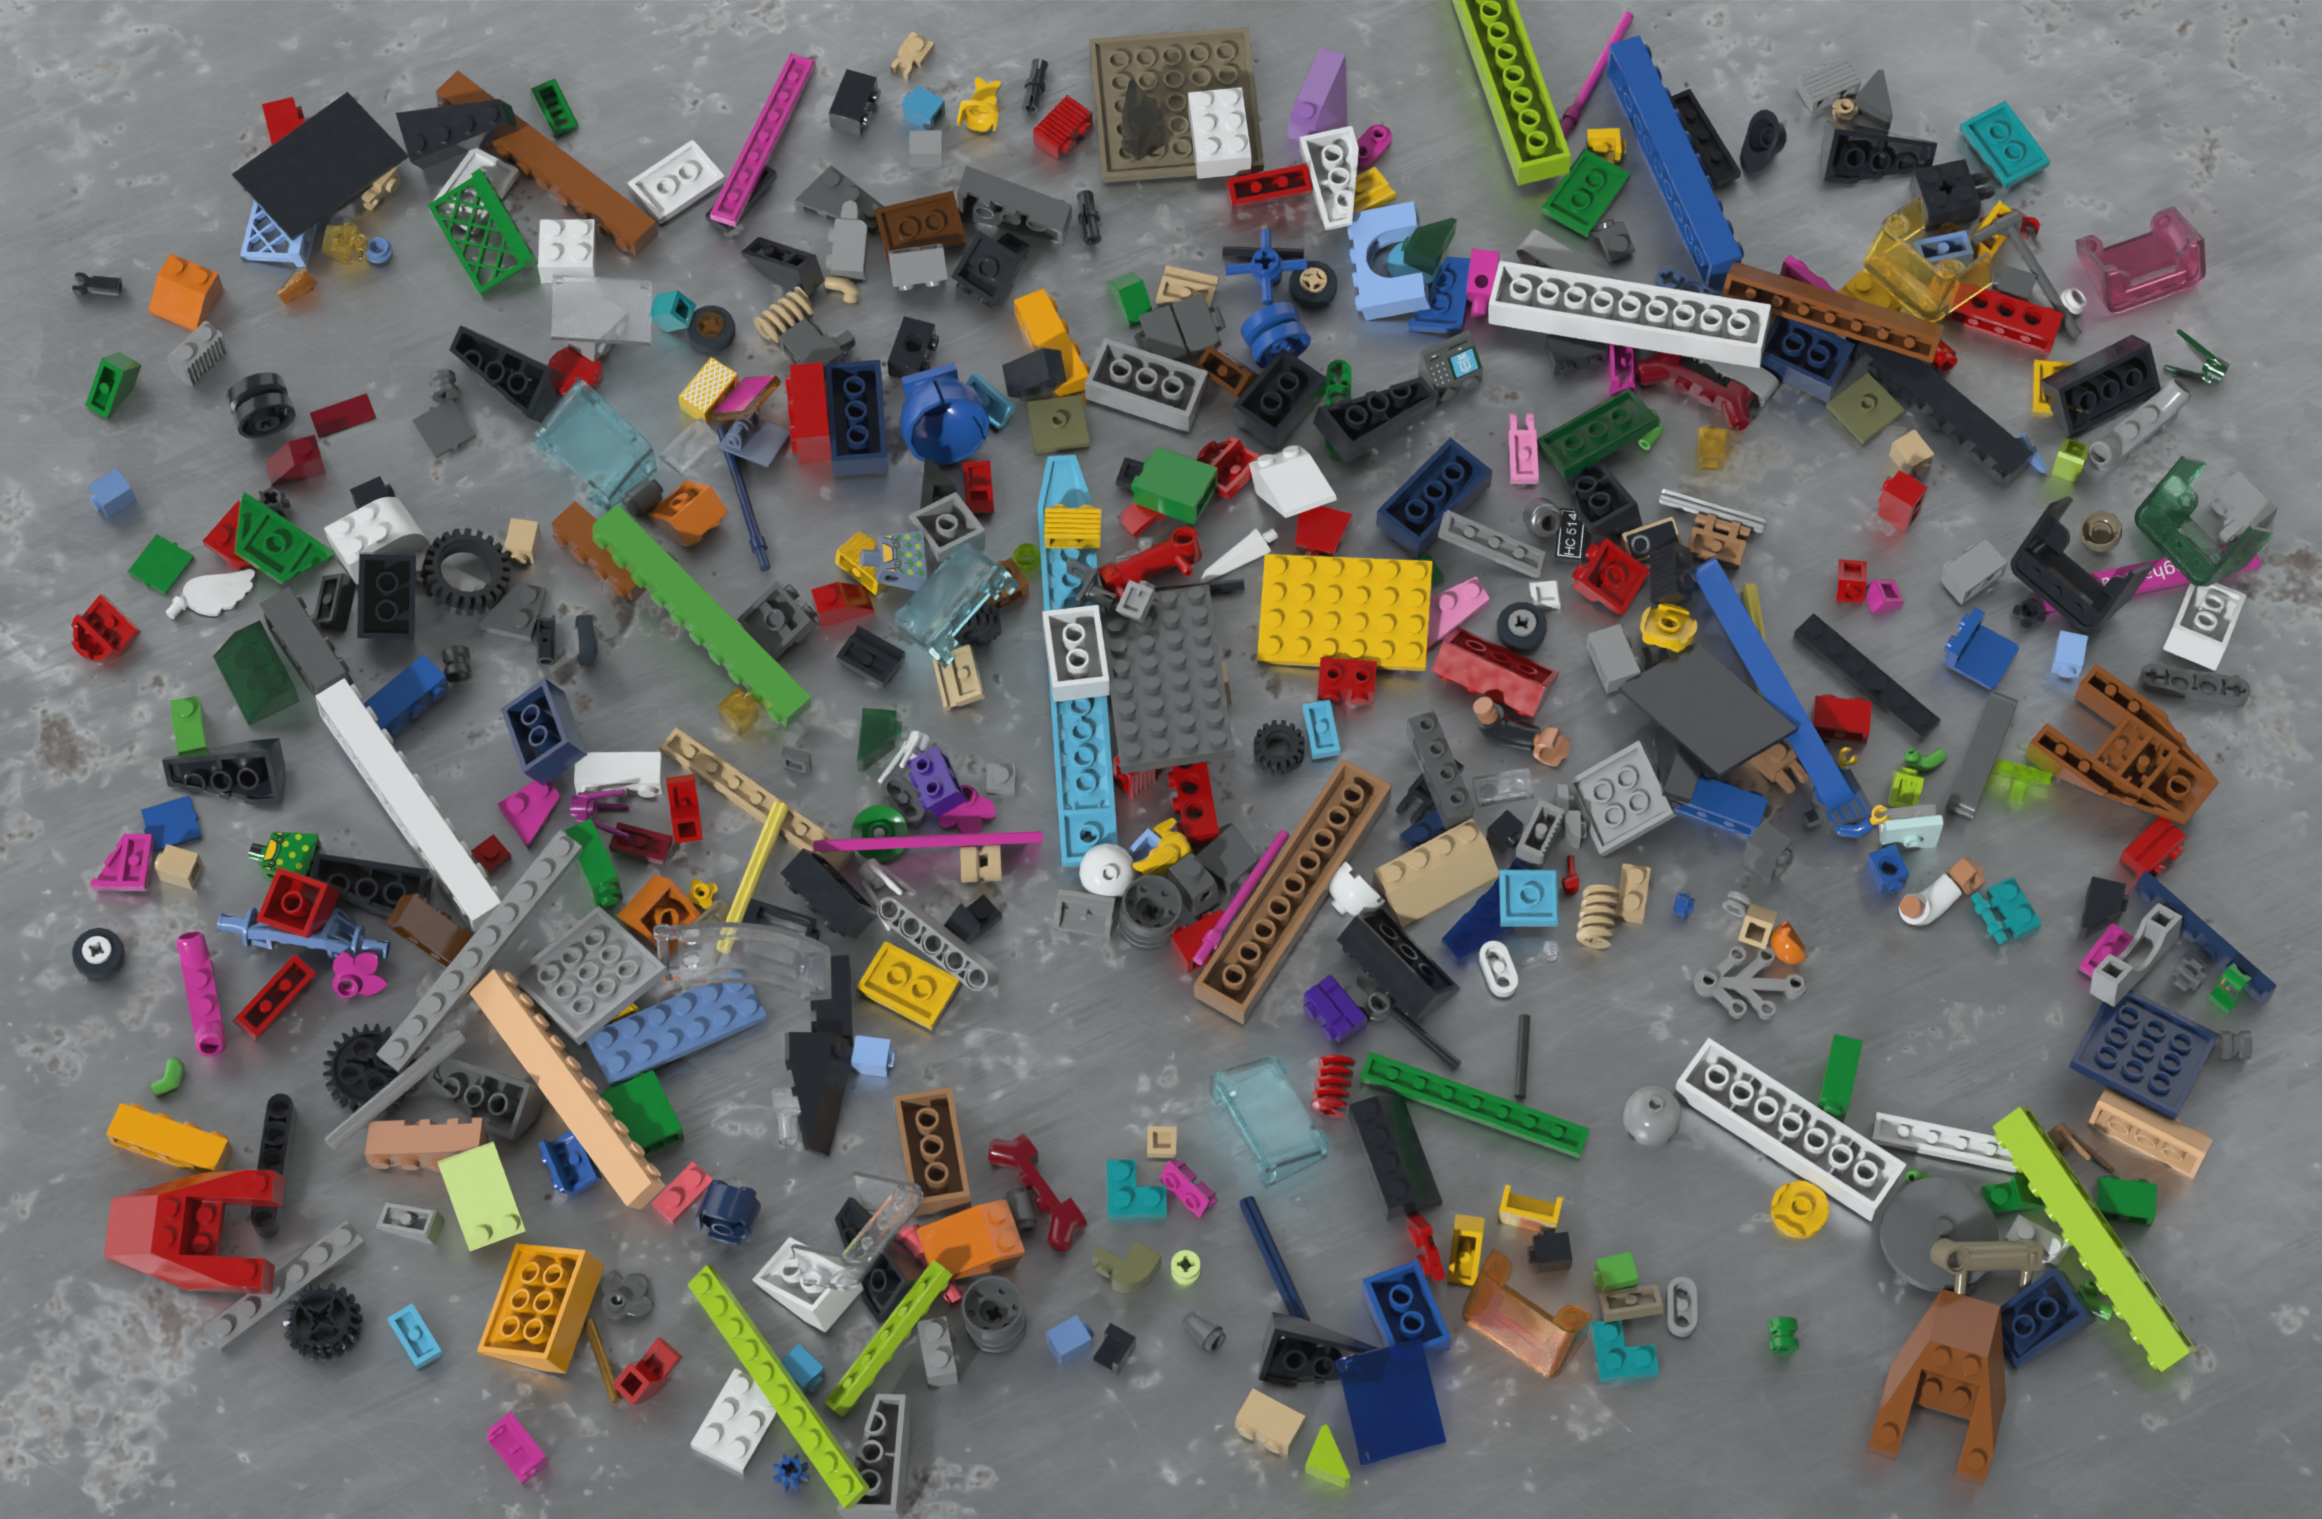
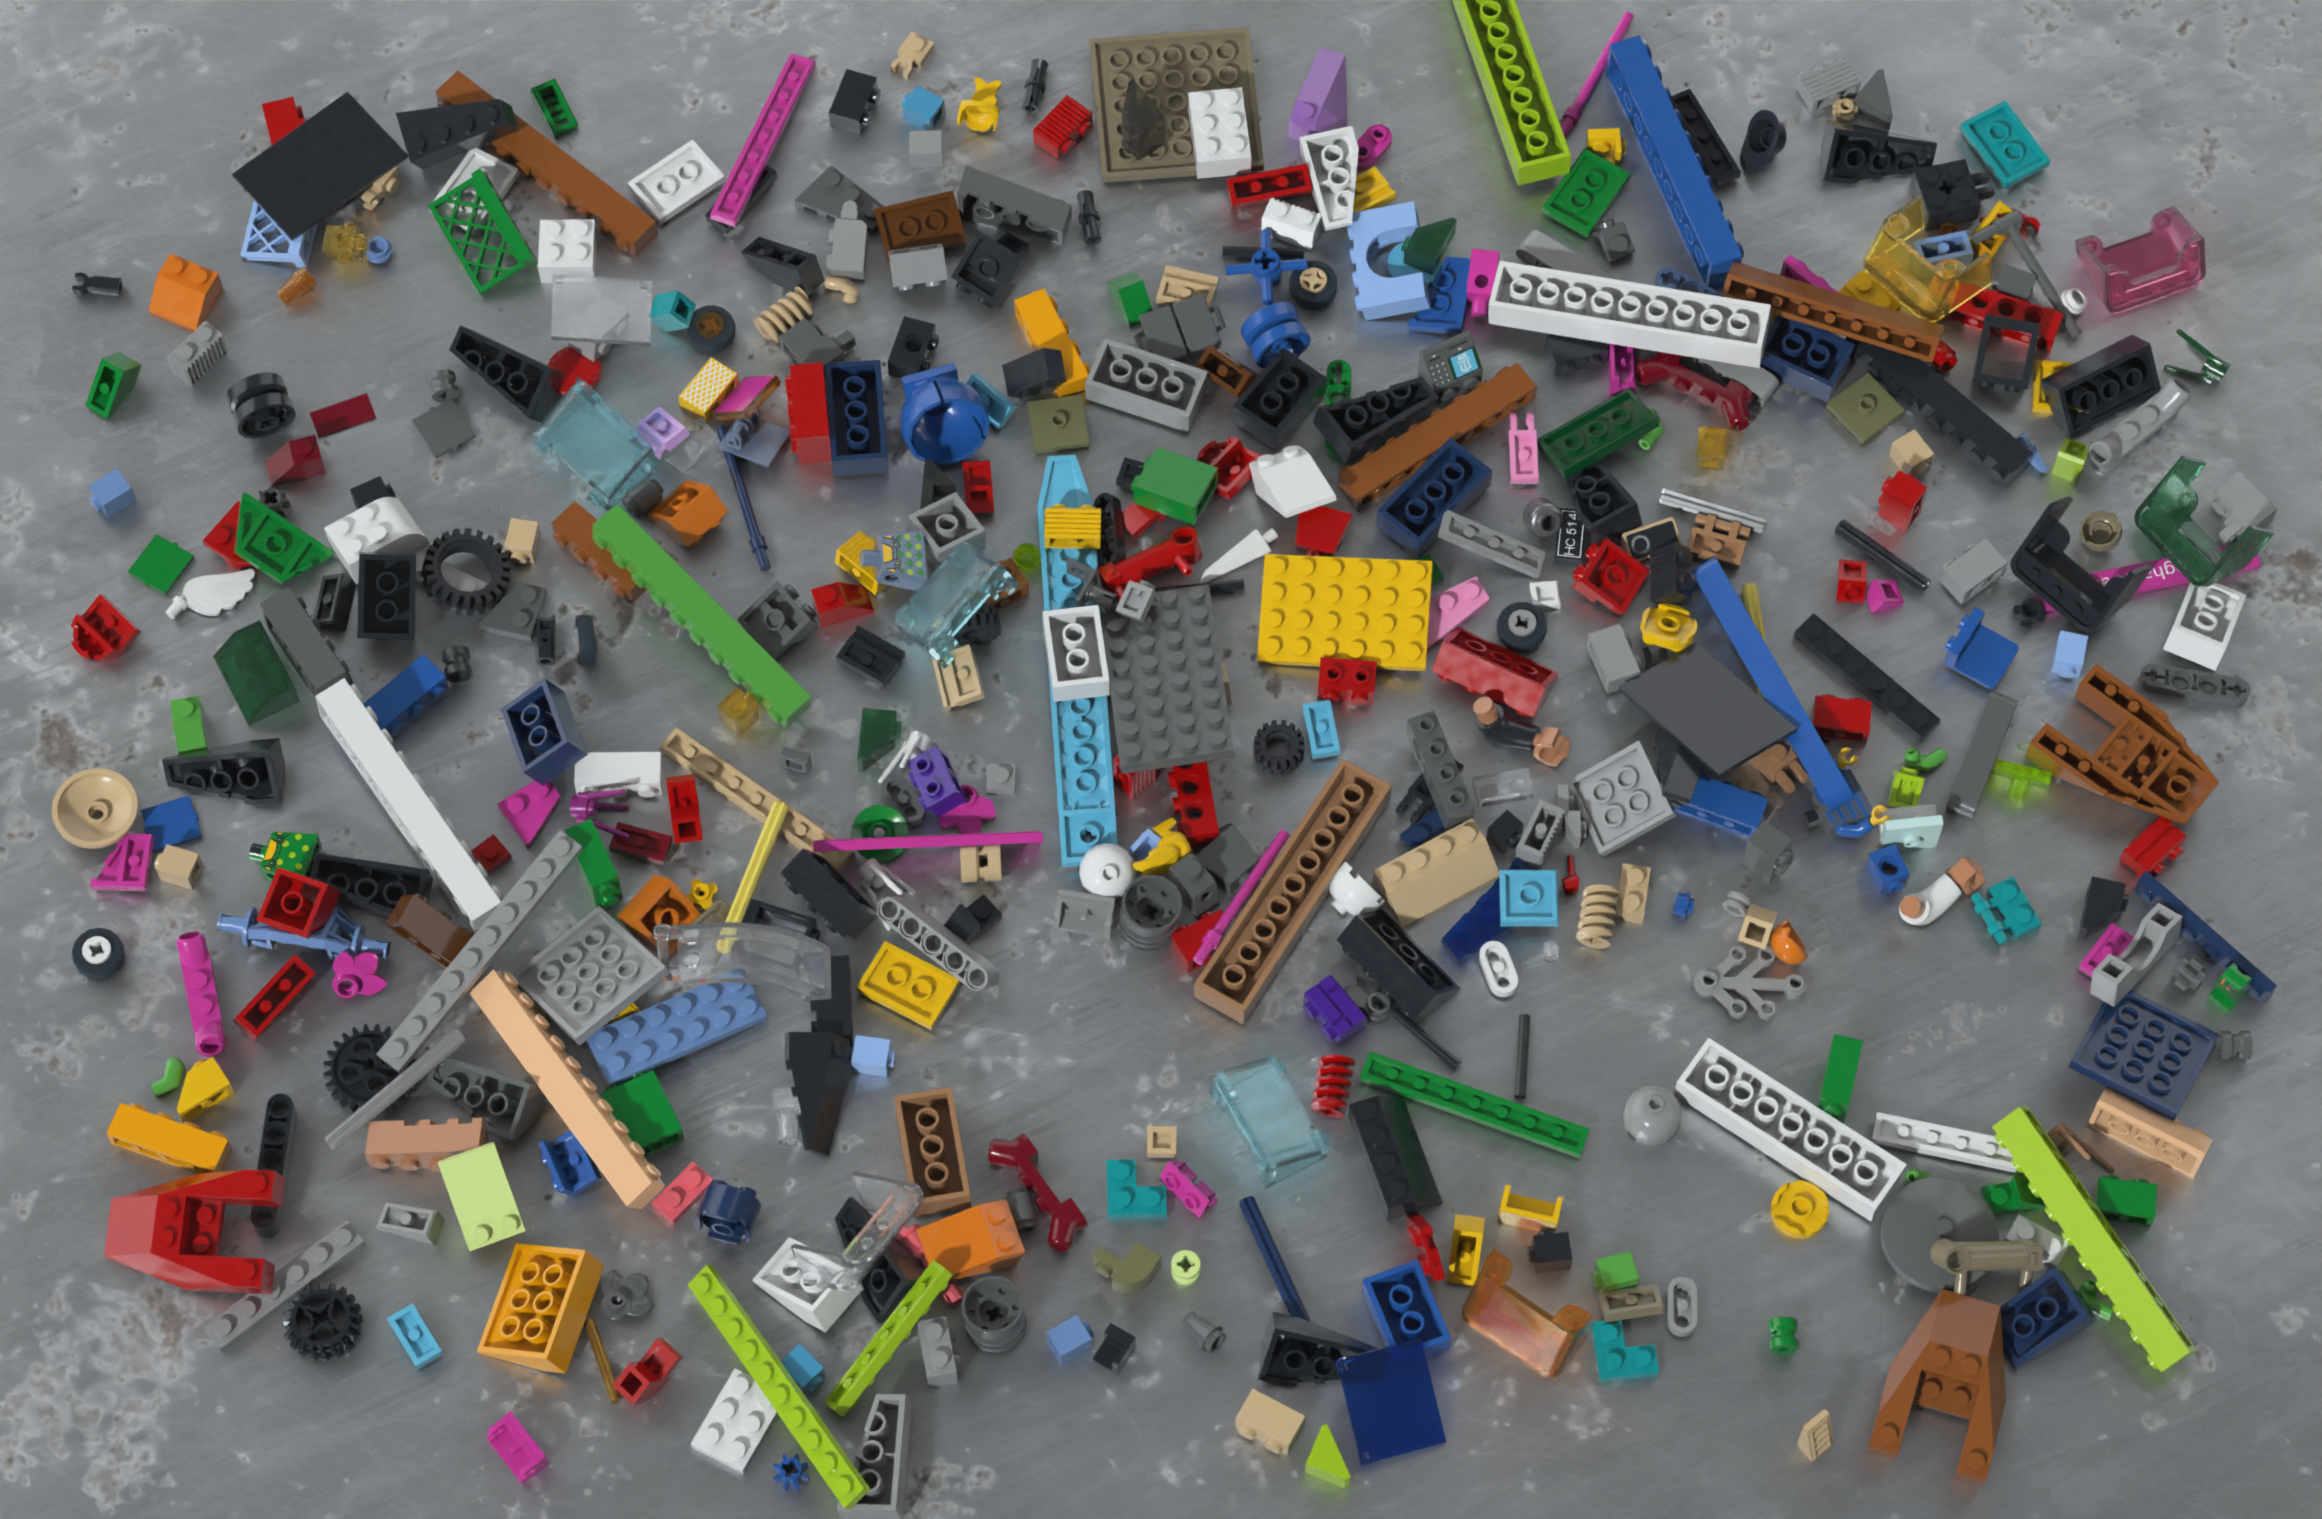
none -> tan dish [52,768,139,849]
none -> yellow slope [177,1056,235,1124]
none -> lavender plate [628,406,690,459]
none -> black beam [1093,493,1126,566]
none -> white brick [1261,198,1321,250]
none -> dark orange brick [1338,363,1537,511]
none -> tan slope [1797,1409,1833,1461]
none -> black axle [1835,520,1931,593]
none -> black window [1972,314,2040,393]

